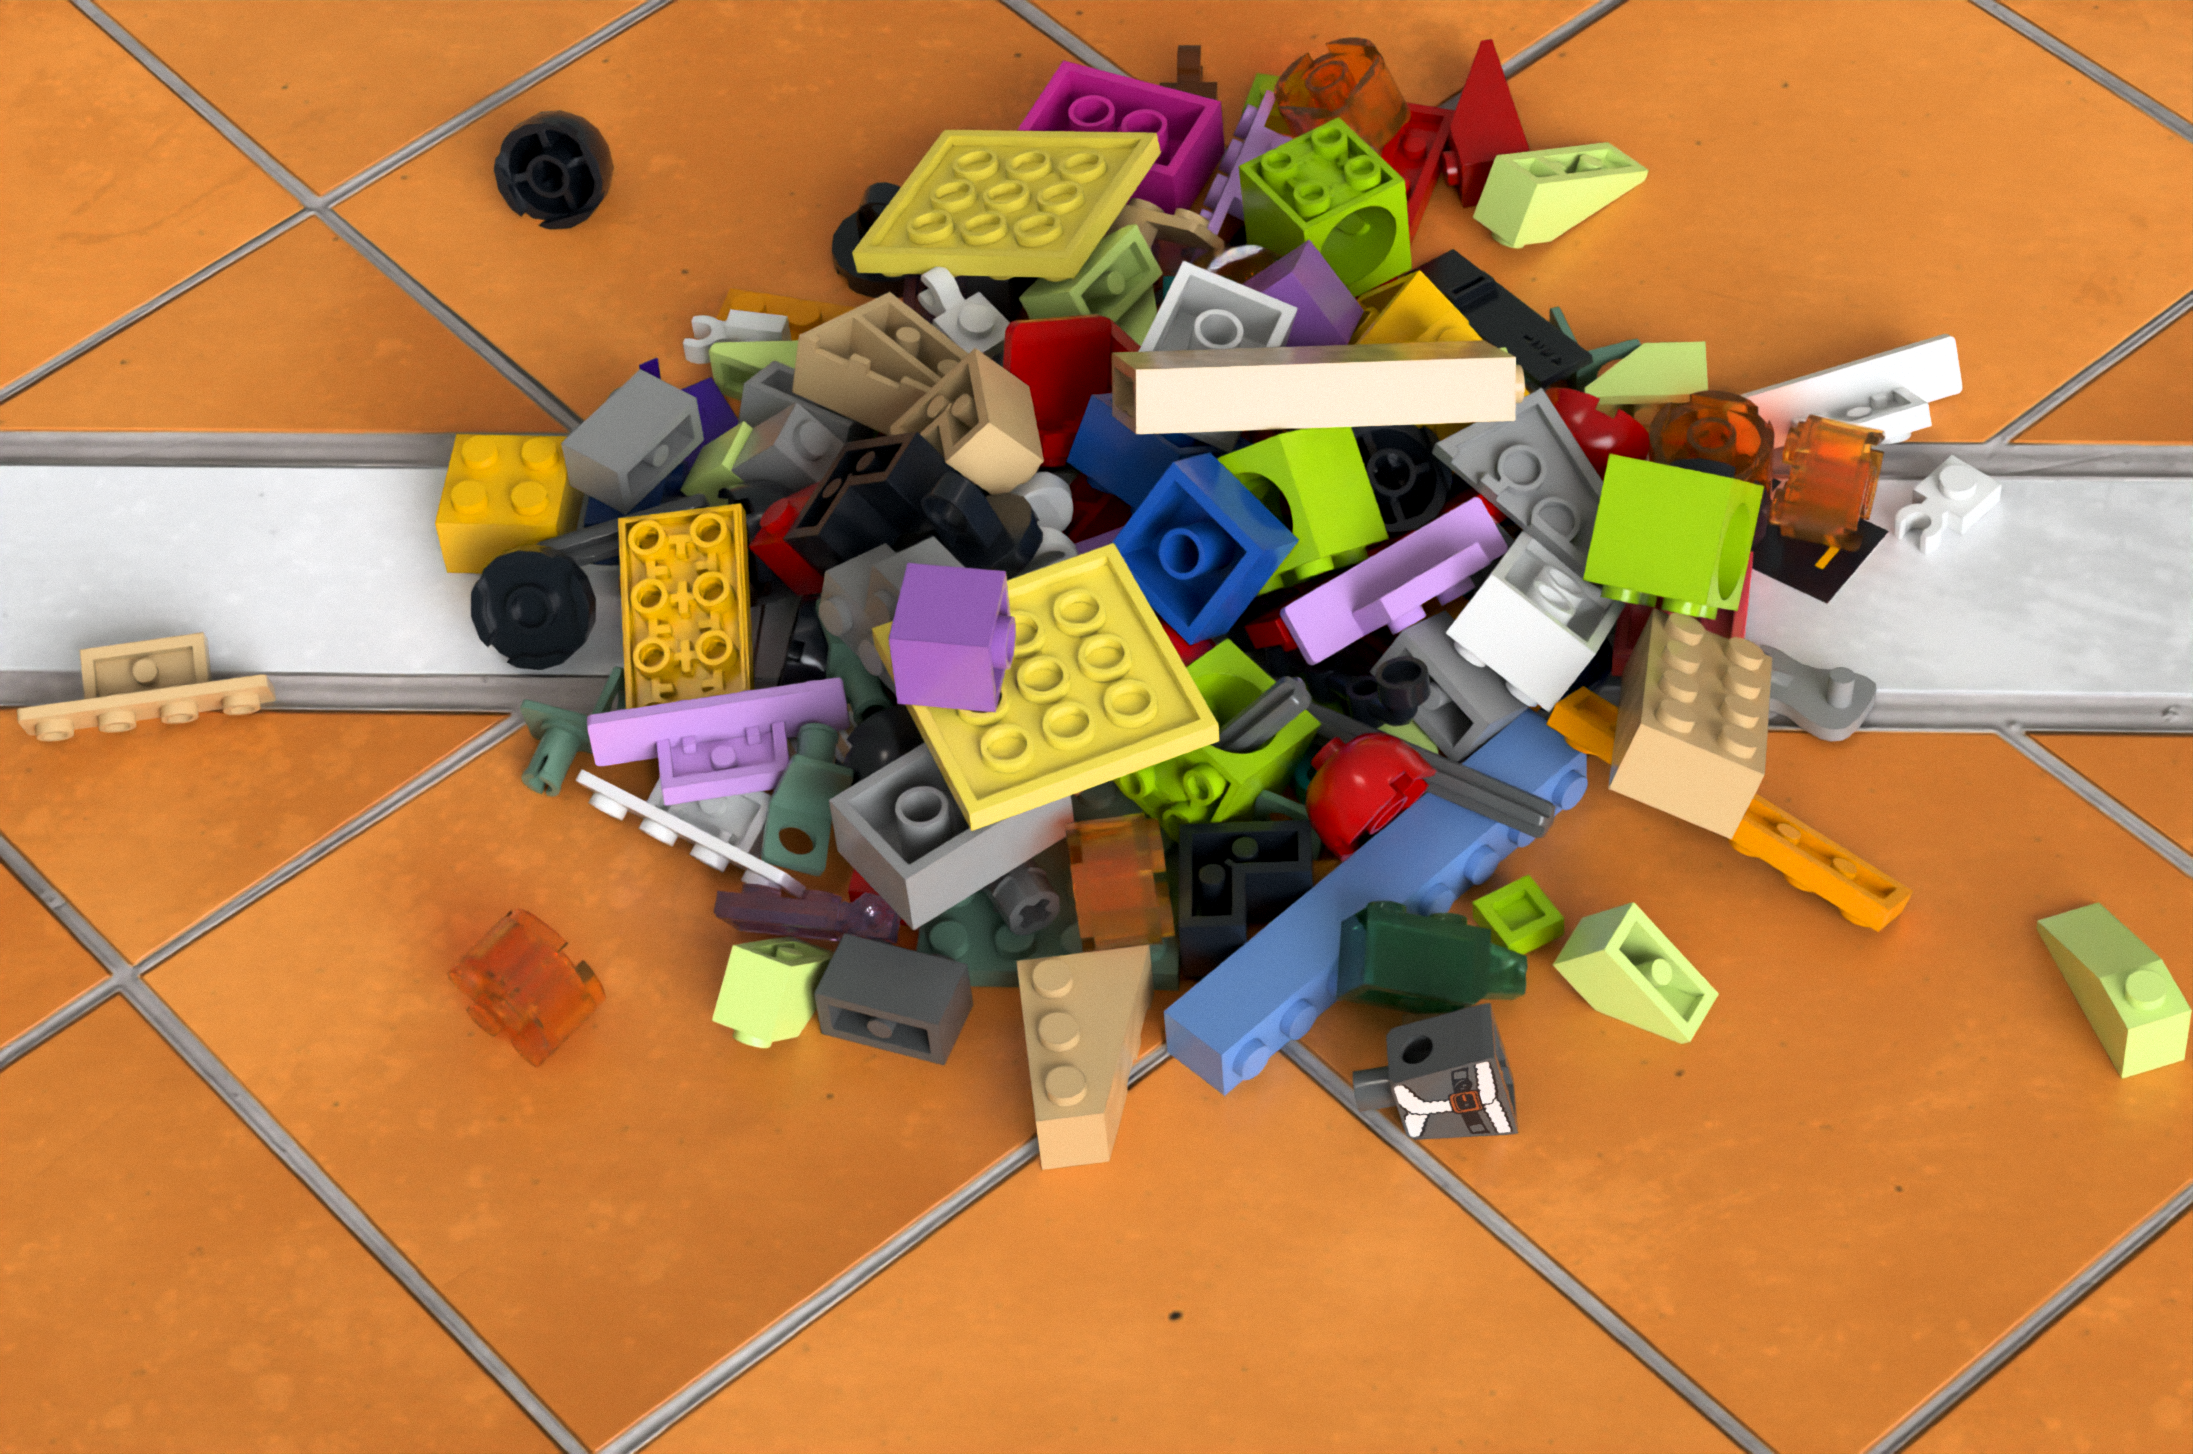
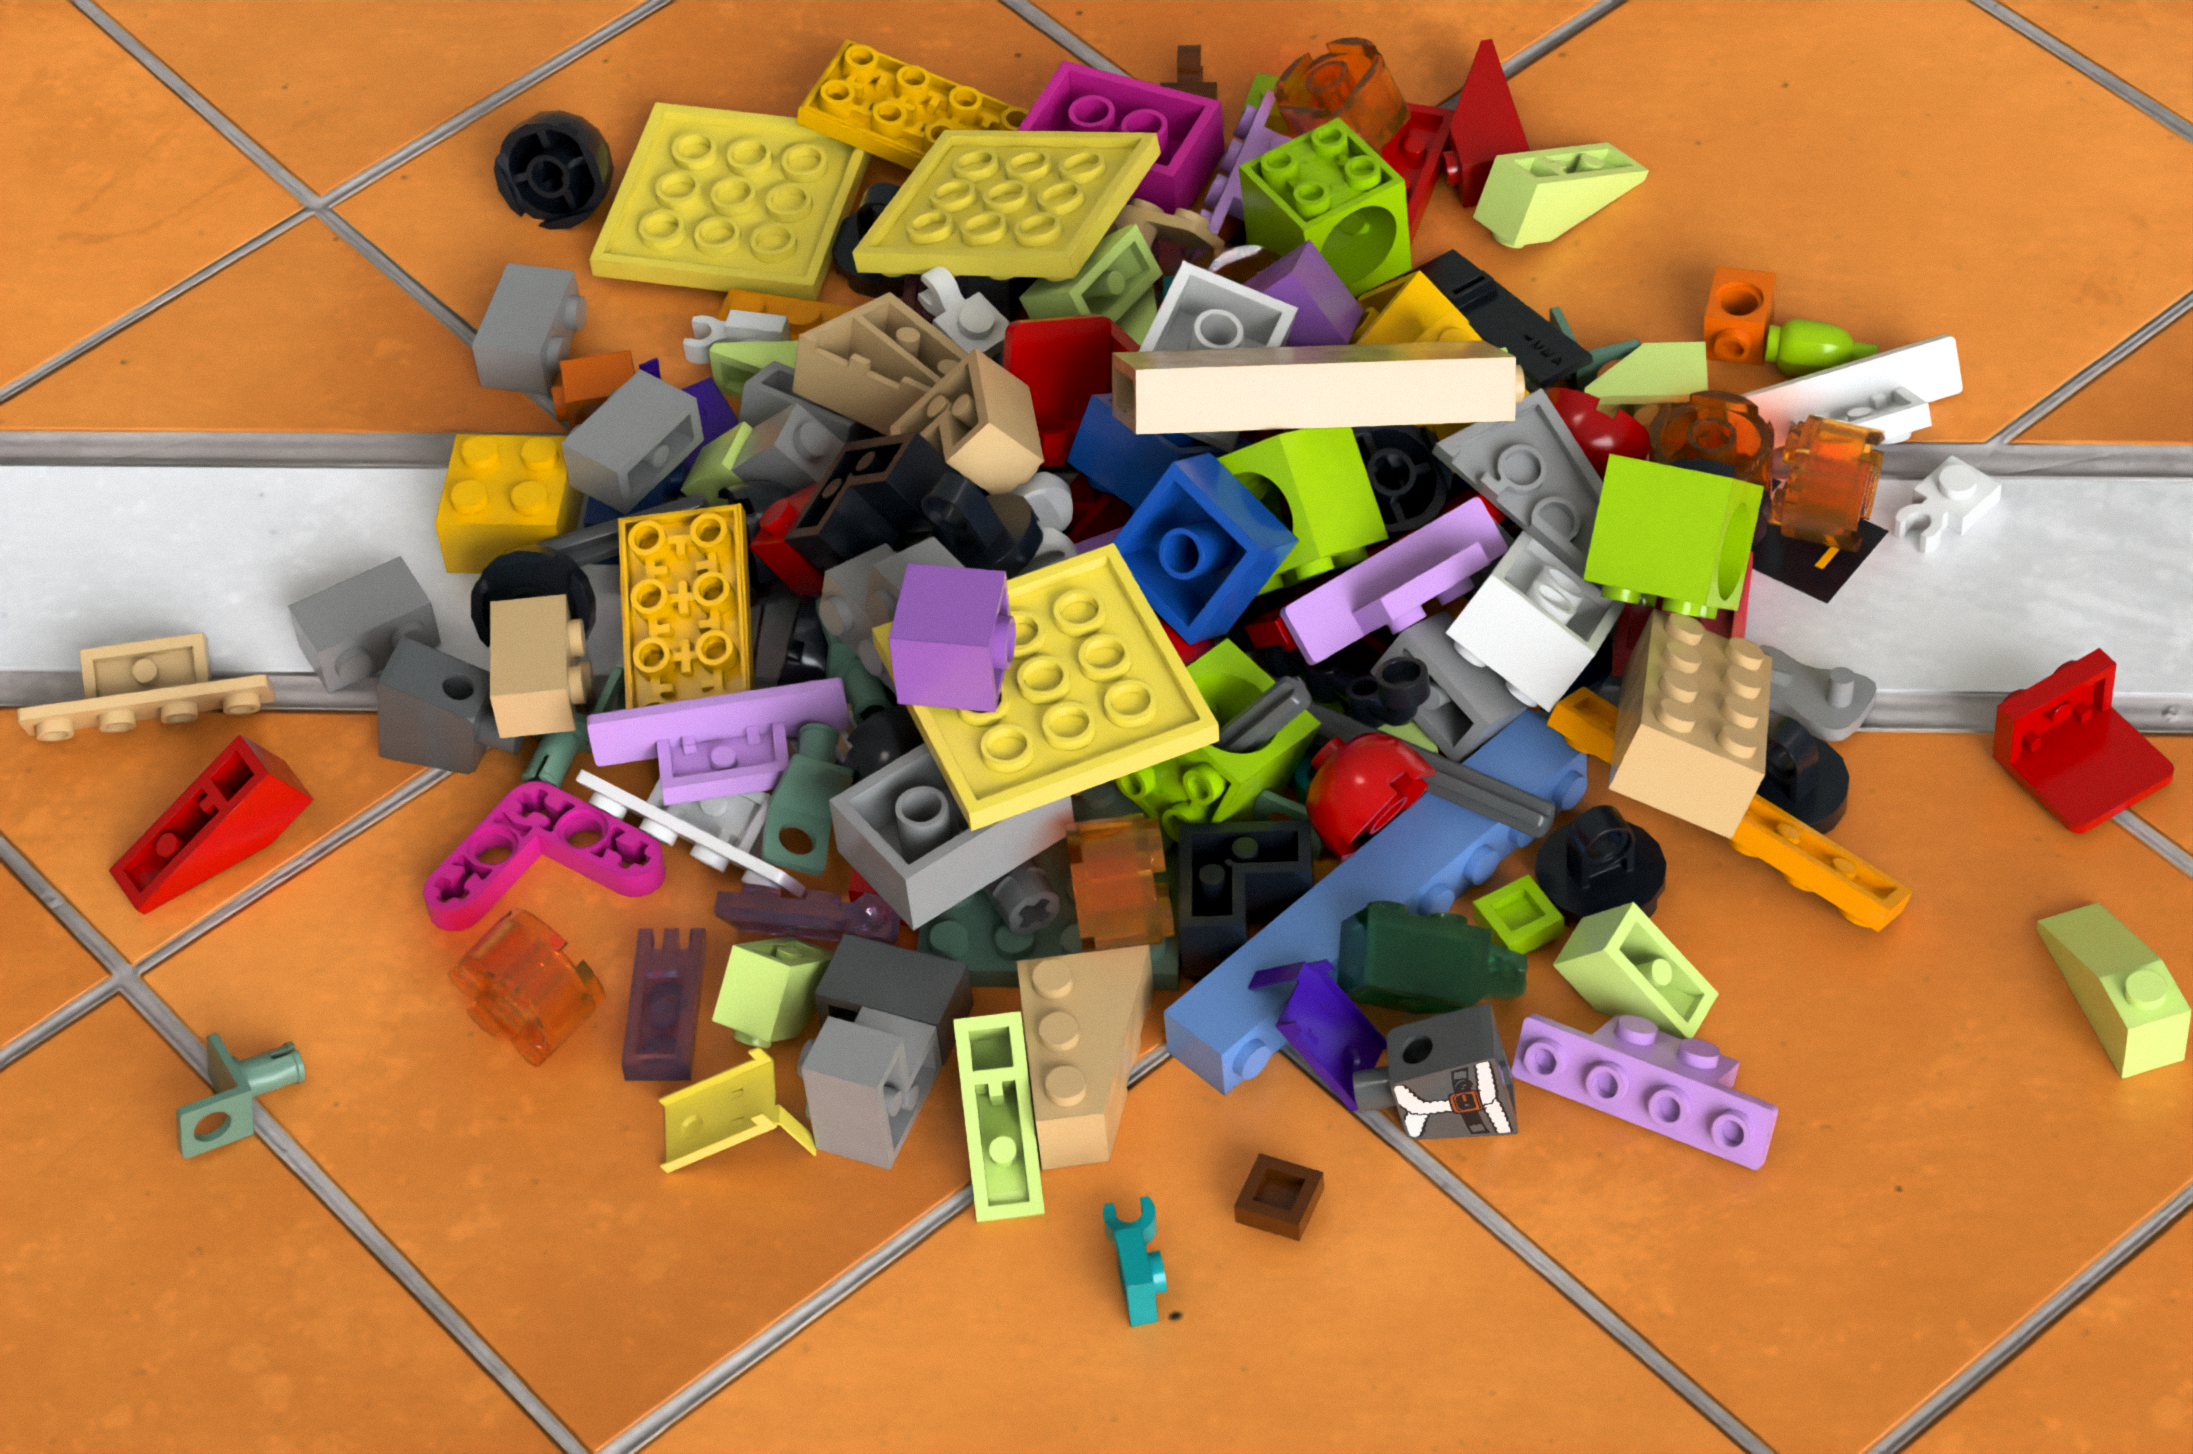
none -> red slope [109,734,314,915]
none -> sand green bracket [176,1033,306,1158]
none -> light grey brick [288,556,441,694]
none -> dark grey torso [377,636,525,774]
none -> dark pink beam [423,781,666,931]
none -> light grey brick [471,263,587,395]
none -> tan brick [490,594,595,738]
none -> orange brick [552,350,635,430]
none -> light yellow plate [589,102,872,301]
none -> hinge [621,928,707,1081]
none -> light yellow piece [658,1046,816,1173]
none -> yellow tile [797,39,1029,171]
none -> light grey brick [797,1006,942,1170]
none -> yellowish green slope [953,1011,1045,1223]
none -> teal plate [1103,1196,1167,1327]
none -> reddish brown plate [1234,1153,1324,1241]
none -> dark purple piece [1248,959,1387,1111]
none -> lavender bracket [1511,1013,1778,1170]
none -> black tile [1535,805,1666,927]
none -> orange brick [1704,266,1776,366]
none -> black tile [1756,716,1850,835]
none -> lime plant [1765,319,1878,377]
none -> red bracket [1992,648,2174,834]

